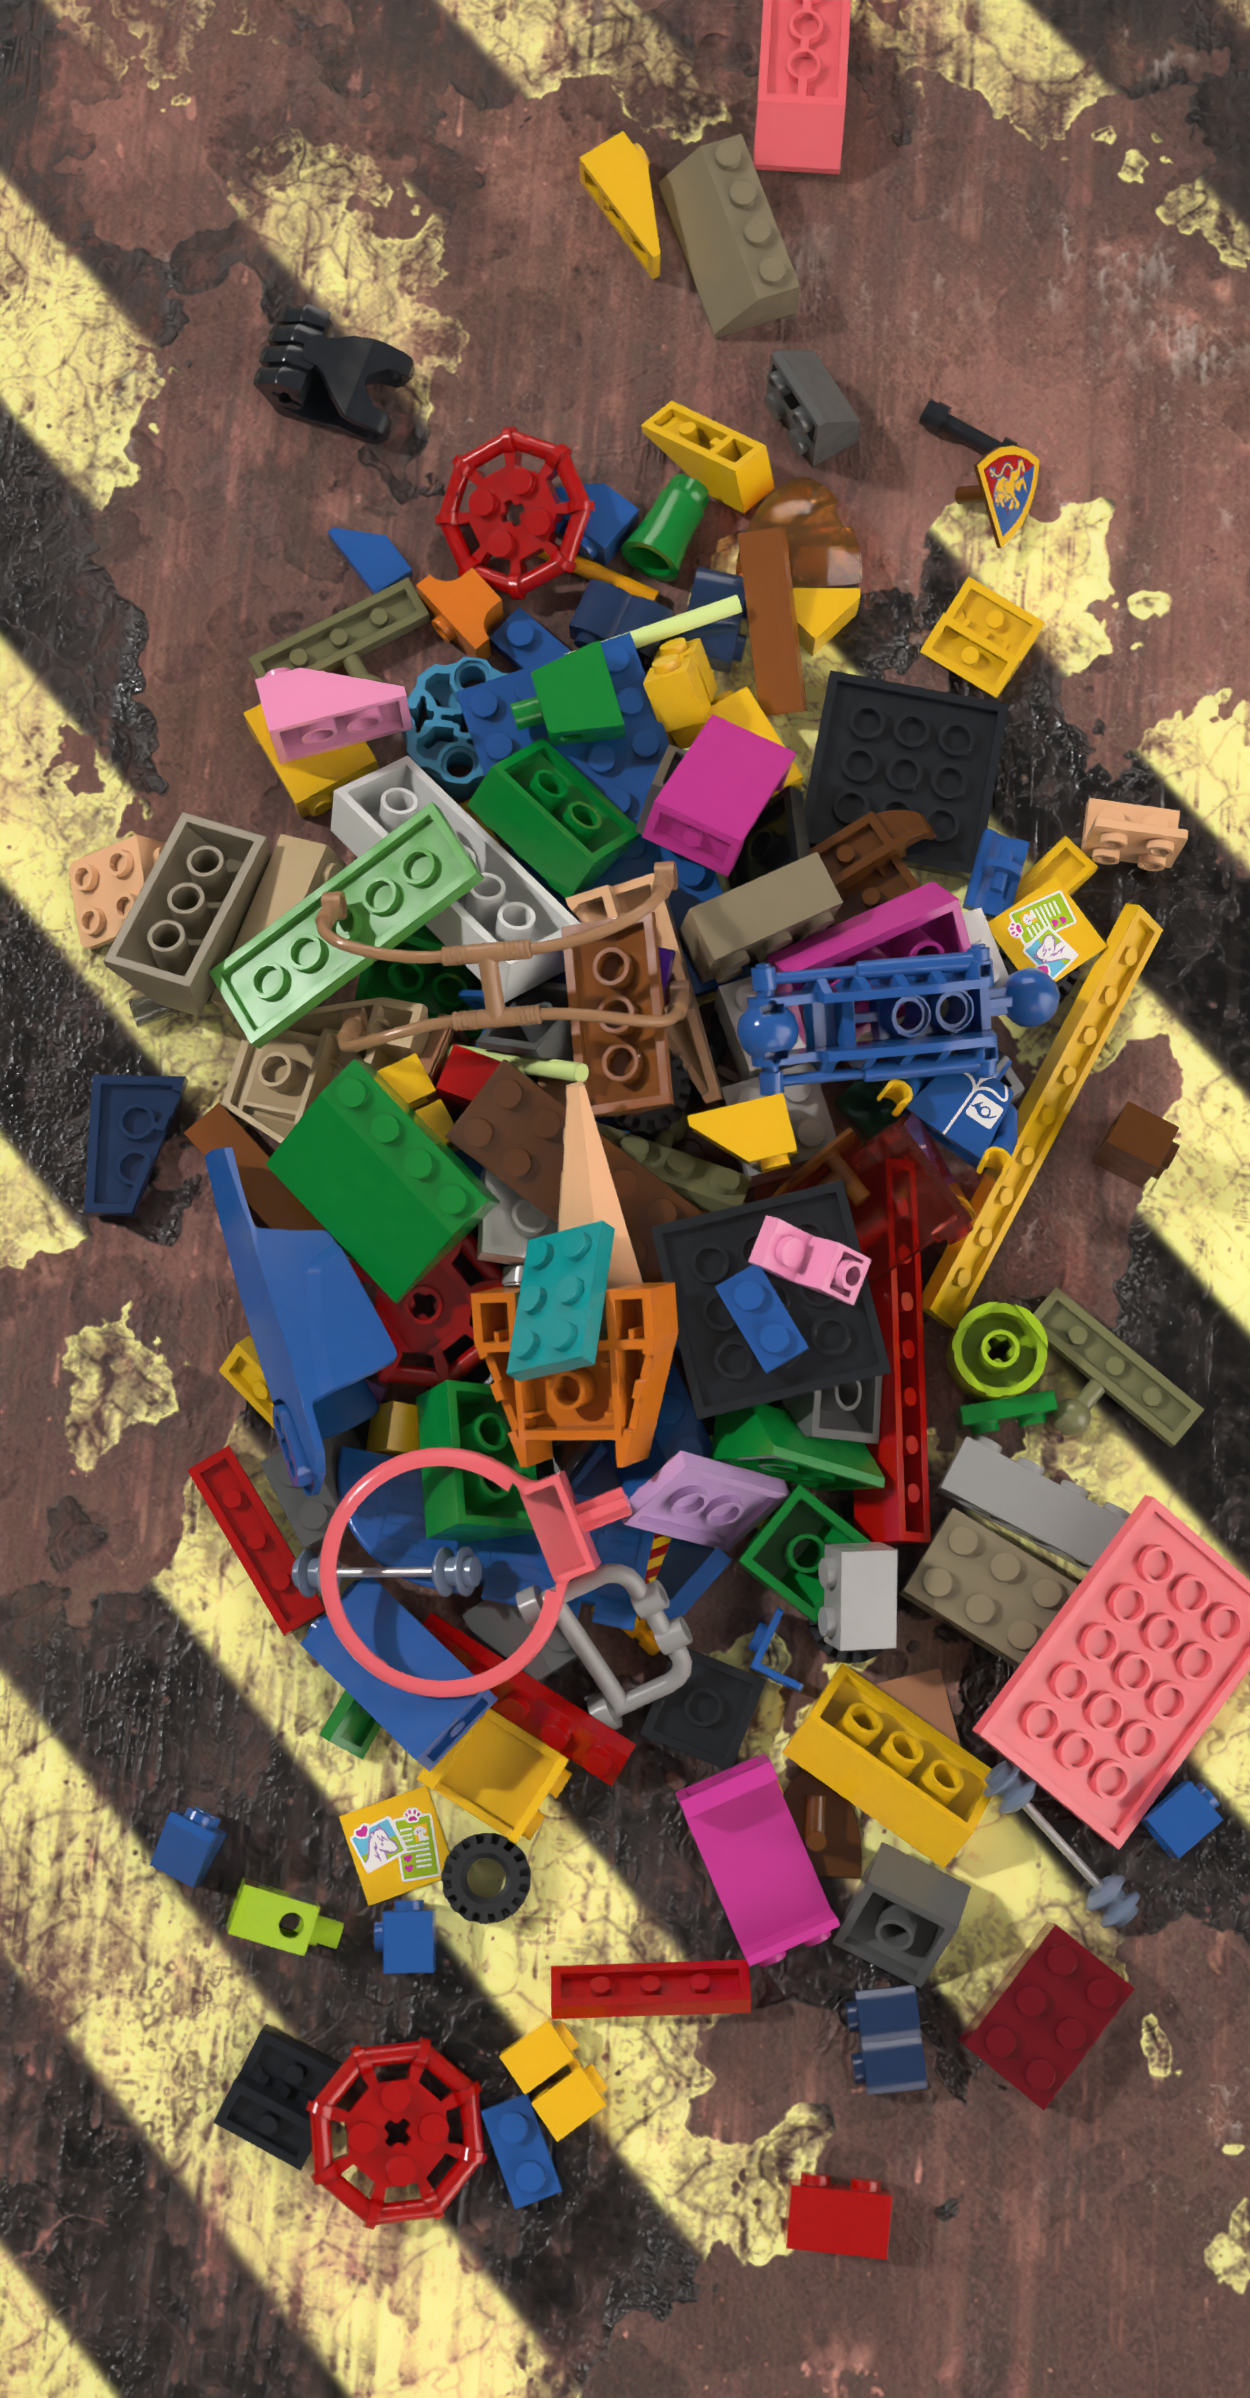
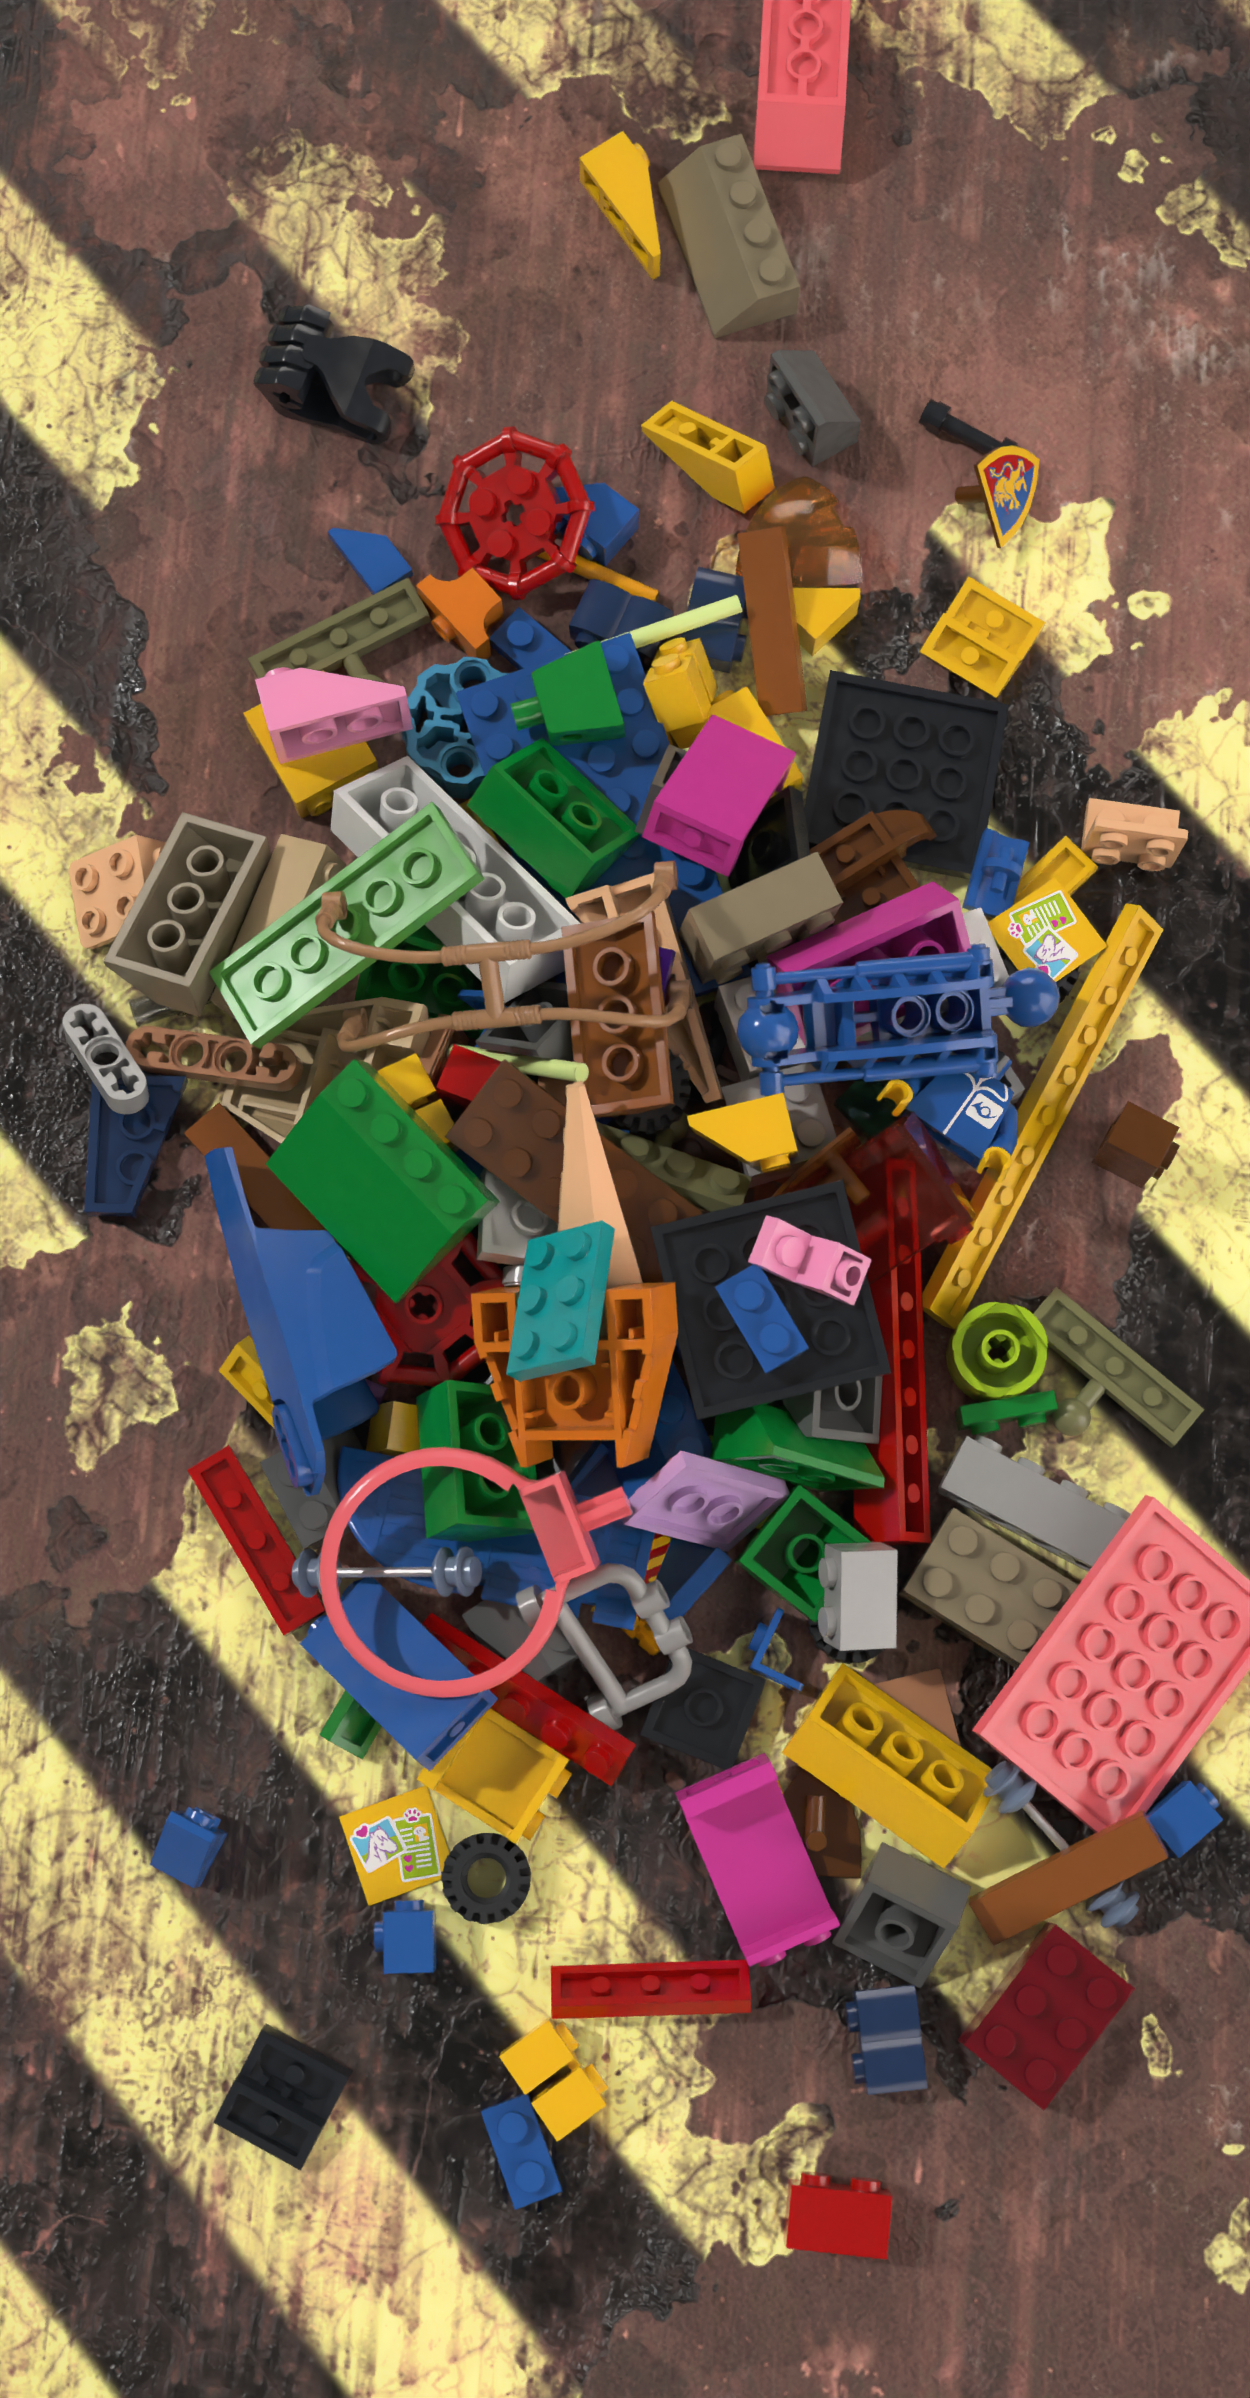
lime torso [226,1877,344,1956] -> none
red plate [306,2037,488,2230] -> none
green plant [622,474,709,582] -> none
none -> light grey beam [62,1004,149,1114]
none -> nougat beam [126,1026,303,1091]
none -> dark orange tile [969,1809,1168,1946]

